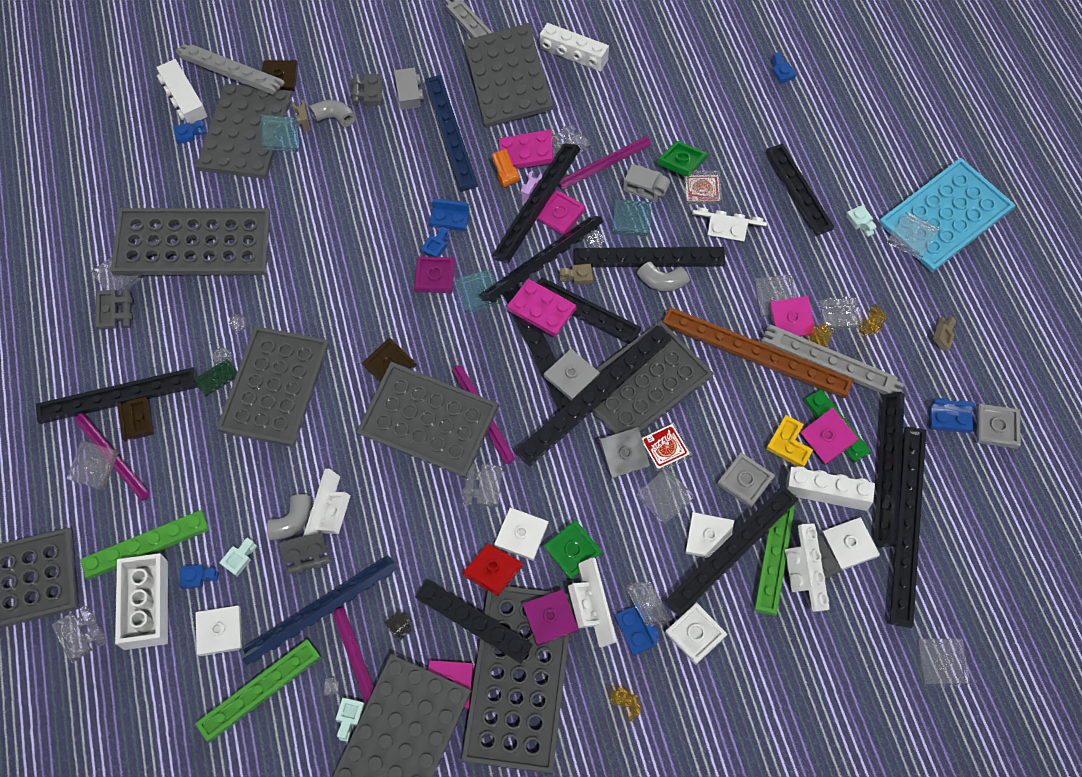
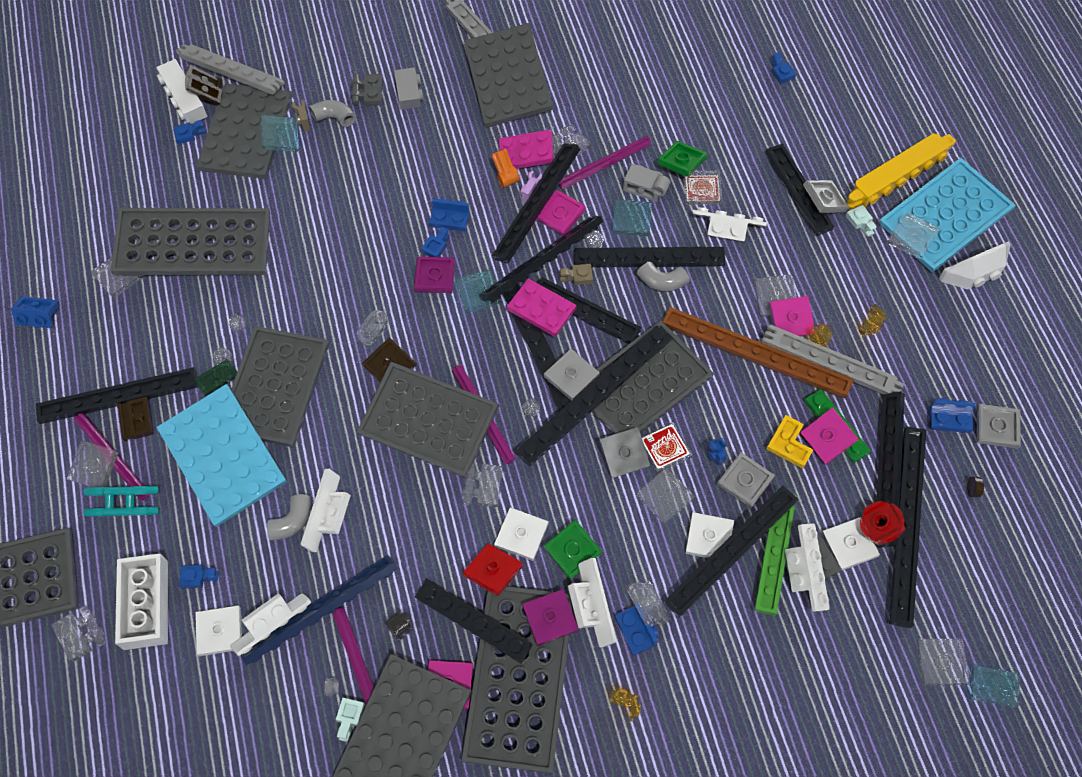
bright green plate [80,510,209,580] -> none
dark grey plate [95,290,132,330] -> none
bright green plate [195,639,321,743] -> none
light aqua plate [219,538,257,577] -> none
dark brown plate [262,60,298,91] -> none
dark grey plate [279,532,331,574] -> none
dark blue plate [425,75,478,191] -> none
white brick [540,23,609,71] -> none
white plate [665,602,727,665] -> none
white brick [786,466,875,511] -> none
clear plate [818,296,864,330] -> none
dark tan plate [933,315,956,351] -> none
none -> blue bracket [11,296,59,328]
none -> teal piece [83,486,158,516]
none -> medium azure plate [157,384,287,527]
none -> dark brown slope [185,65,223,105]
none -> white bracket [230,593,311,656]
none -> clear plate [357,310,388,346]
none -> clear plate [522,398,540,416]
none -> blue plate [707,437,727,466]
none -> light grey plate [803,180,849,213]
none -> yellow hinge [846,133,956,210]
none -> red plate [860,501,905,545]
none -> white wedge [939,241,1011,289]
none -> dark brown tile [967,477,984,498]
none -> clear light blue plate [970,665,1020,708]

